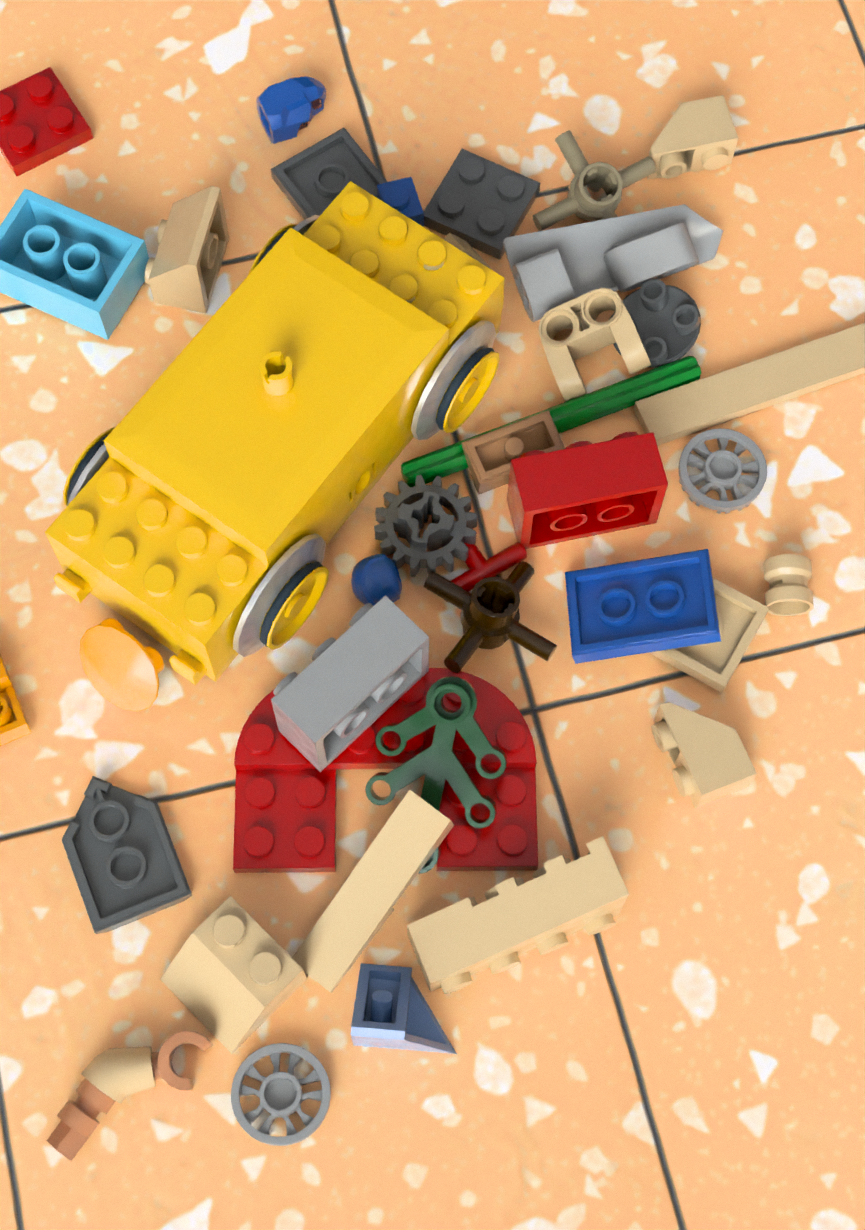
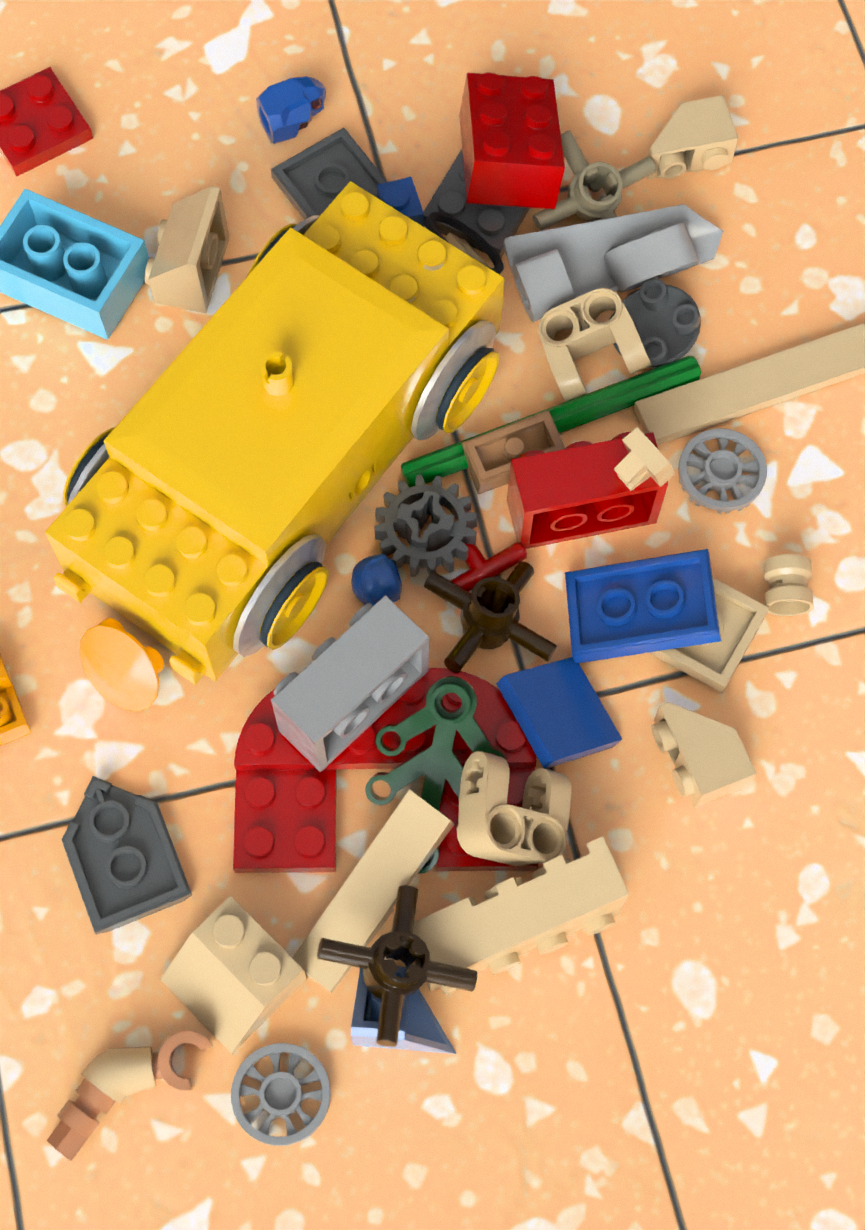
none -> dark brown bar [317,885,477,1047]
none -> black piece [425,212,504,275]
none -> tan piece [457,751,572,866]
none -> red brick [459,72,565,209]
none -> blue tile [496,657,622,769]
none -> tan tile [614,427,675,491]

